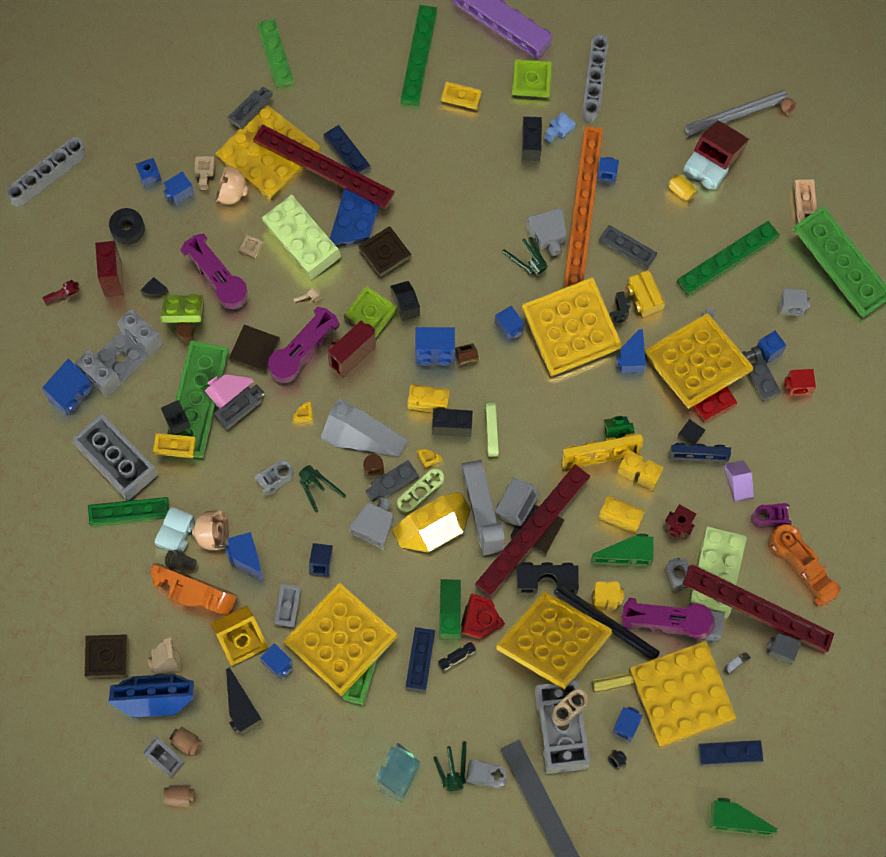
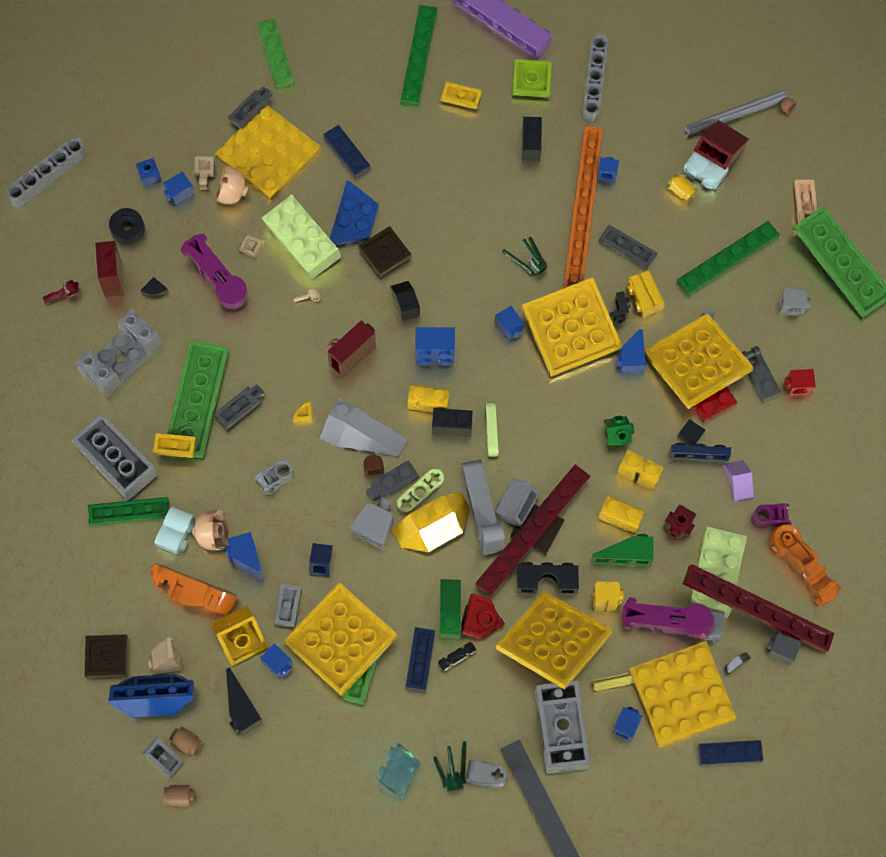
blue slope [42,359,92,415] -> none
lime plate [161,294,204,323] -> none
pearl dark grey bracket [161,400,191,435] -> none
clear smoke cone [165,550,197,571] -> none
reddish brown brick [176,322,195,345] -> none
bright pink slope [204,374,254,409] -> none
dark brown tile [229,325,280,373] -> none
dark red plate [253,124,395,210] -> none
magenta piece [268,306,340,383] -> none
dark green plant [299,465,346,512] -> none
lime plate [344,286,398,338] -> none
yellow tile [417,449,443,469] -> none
reddish brown brick [455,343,479,365] -> none
light grey torso [526,208,566,256] -> none
light blue plate [544,112,576,143] -> none
tan beam [552,689,588,726] -> none
black axle [554,584,660,660] -> none
yellow plate [561,433,643,471] -> none
black plate [608,750,627,770] -> none
light grey brick [664,558,689,592] -> none
green slope [710,798,777,836] -> none
blue brick [757,330,787,363] -> none

